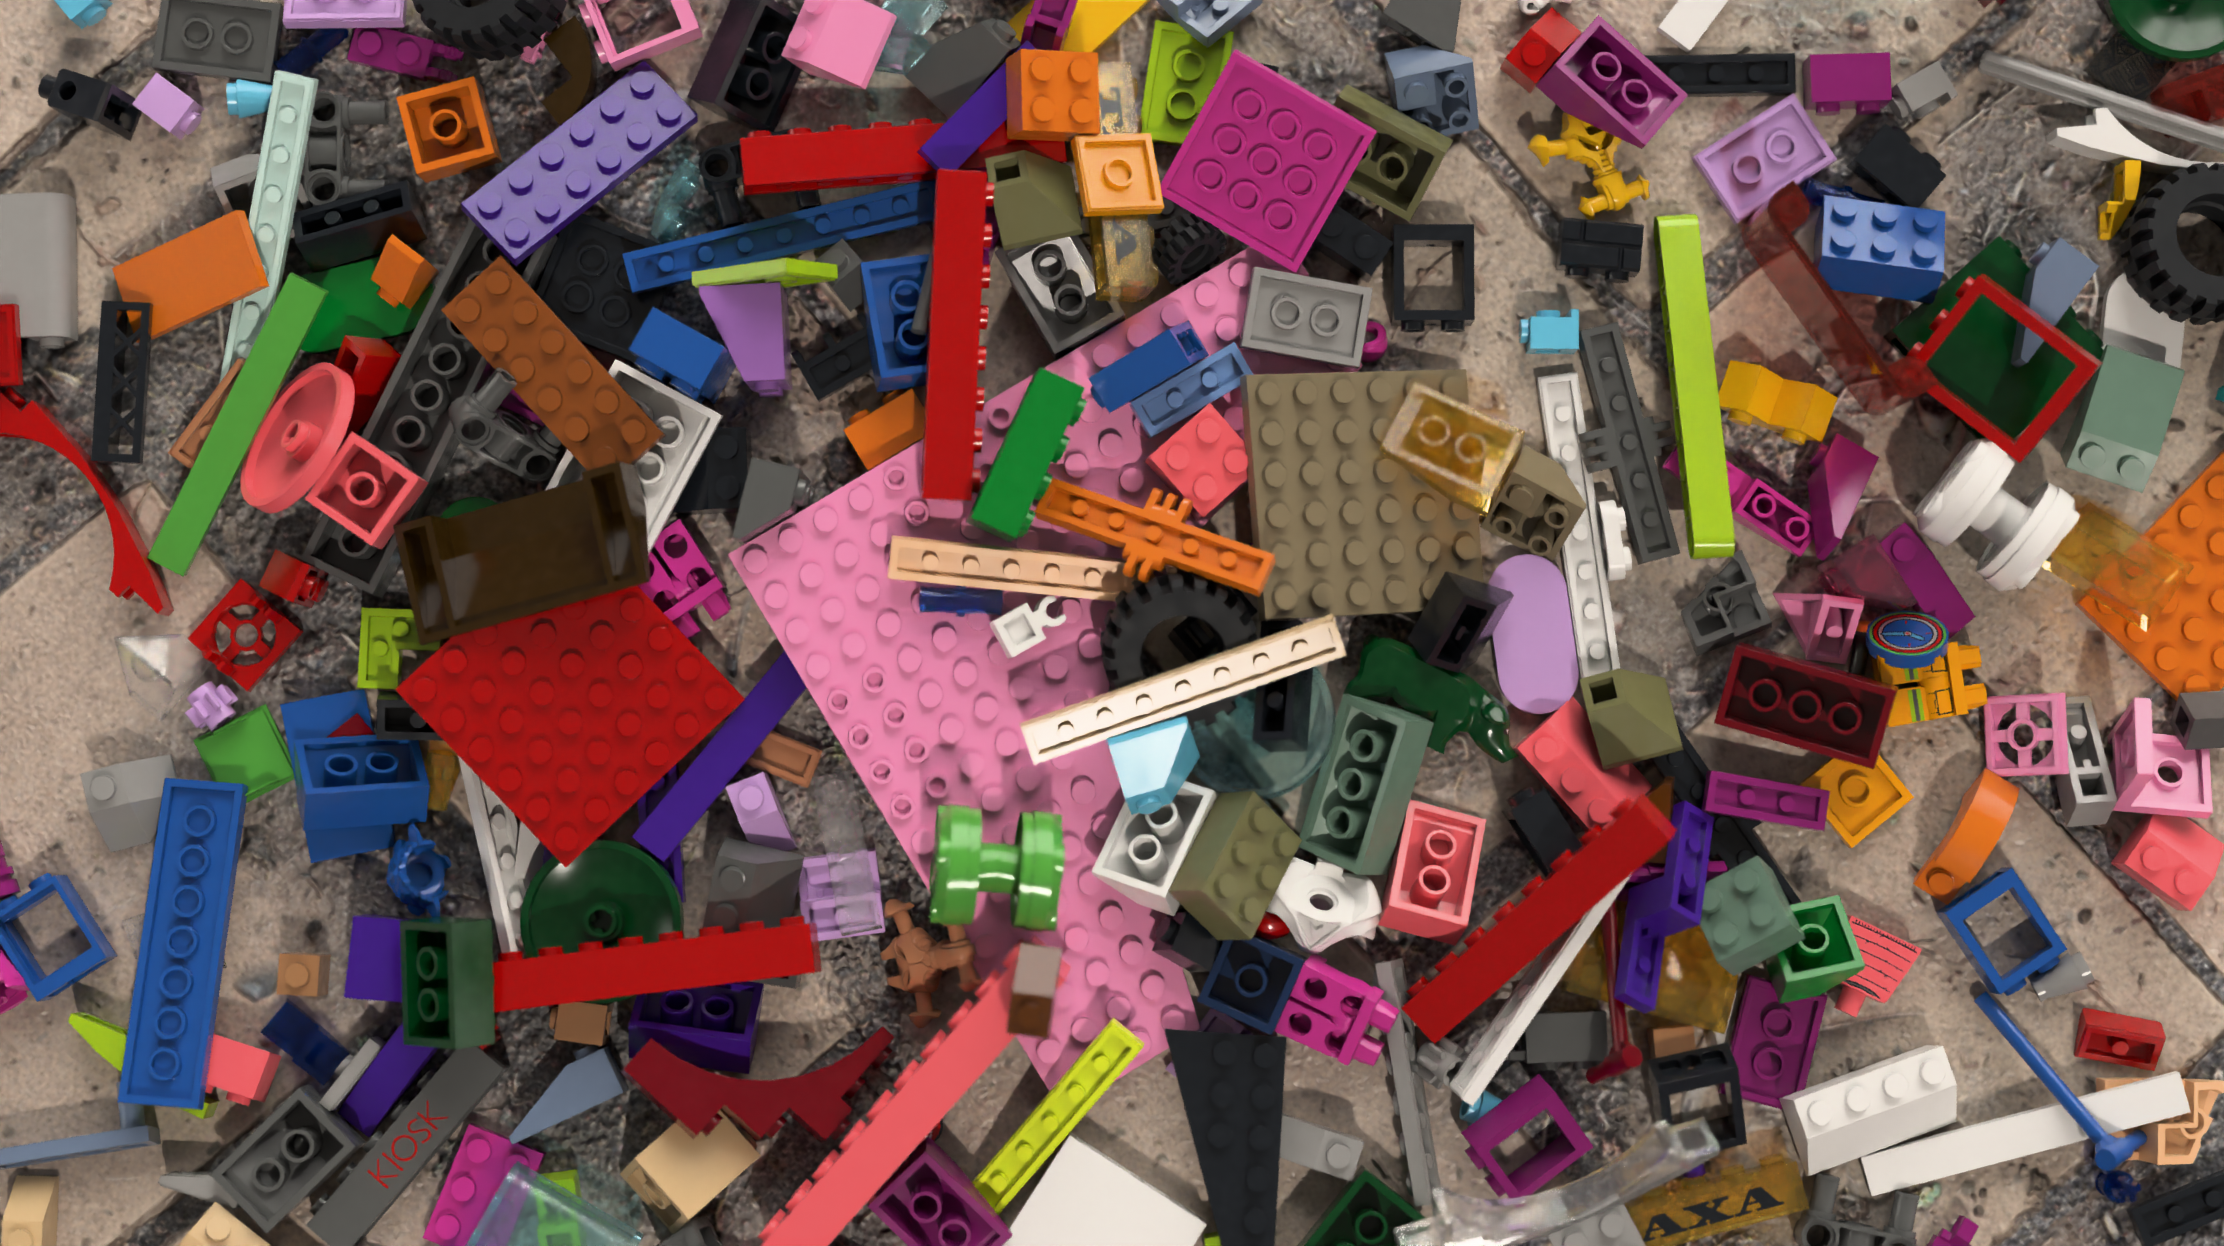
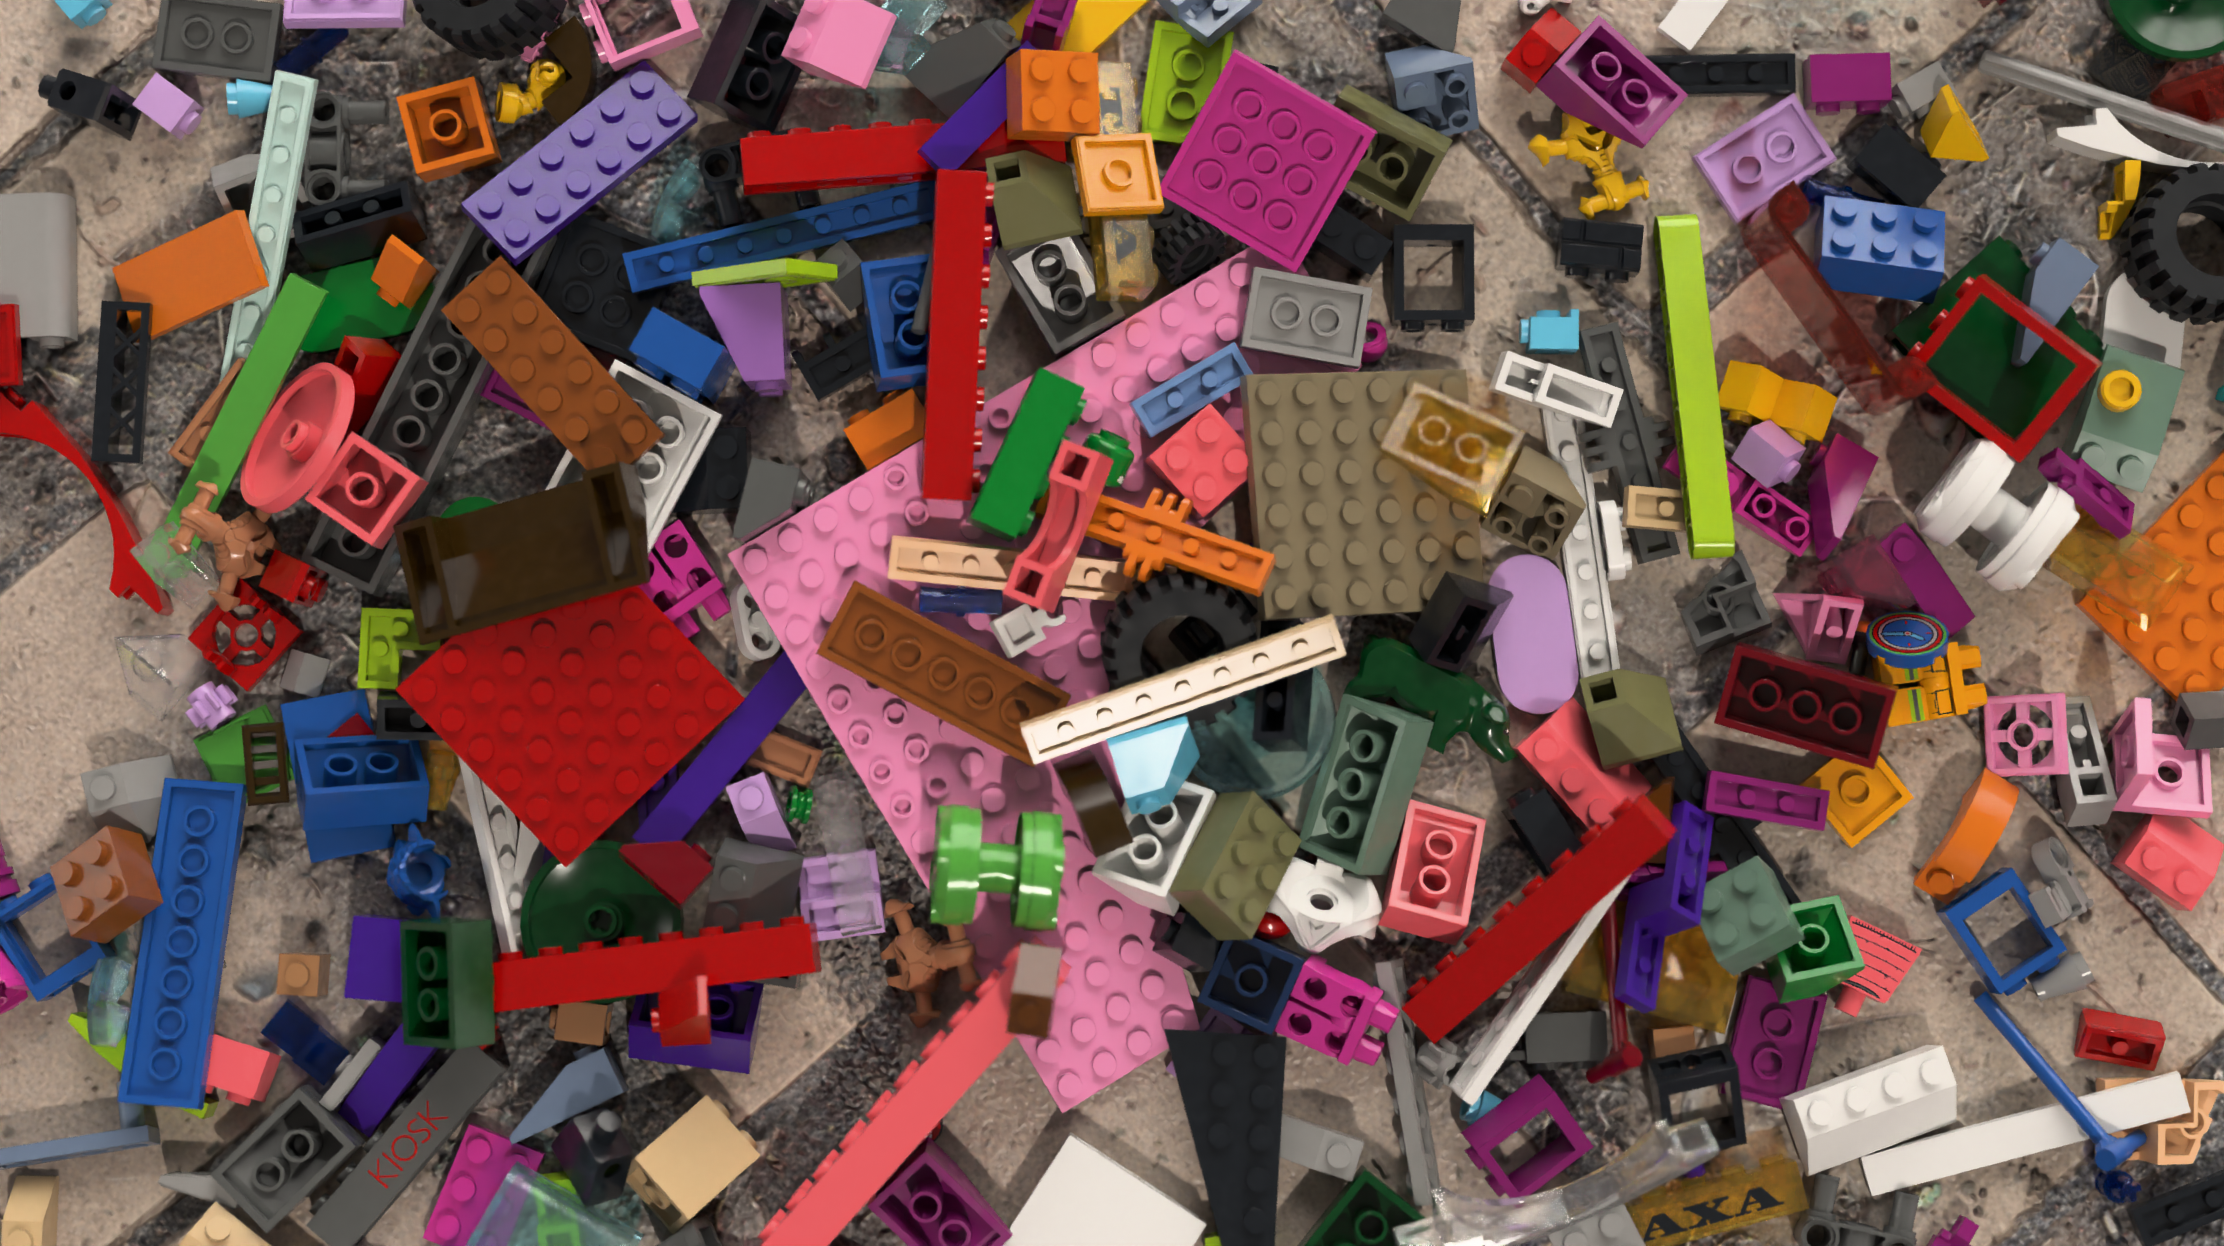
magenta hinge [347,28,464,84] -> none
dark grey piece [448,367,562,483] -> none
dark red arch [620,1026,895,1143] -> none
neon yellow tile [972,1018,1145,1215] -> none
blue slope [1089,321,1209,413] -> none
none -> dark orange brick [50,825,164,944]
none -> clear light blue slope [87,958,131,1048]
none -> clear slope [129,521,221,610]
none -> nougat piece [167,481,286,612]
none -> dark brown slope [241,722,290,806]
none -> light grey slope [280,649,331,697]
none -> yellow arm [495,59,566,124]
none -> black torso [551,1108,633,1208]
none -> dark red slope [619,841,714,910]
none -> red slope [651,975,711,1047]
none -> white plate [730,582,780,661]
none -> green bush [785,786,813,824]
none -> dark orange plate [816,580,1072,768]
none -> coral arch [1002,439,1114,614]
none -> dark brown brick [1053,749,1134,858]
none -> green head [1082,429,1134,492]
none -> white slope [1488,351,1624,428]
none -> tan plate [1622,485,1686,533]
none -> lavender brick [1731,419,1806,488]
none -> yellow slope [1920,84,1989,162]
none -> light grey piece [2028,836,2094,929]
none -> magenta hinge [2037,447,2135,540]
none -> yellow tile [2097,370,2142,412]

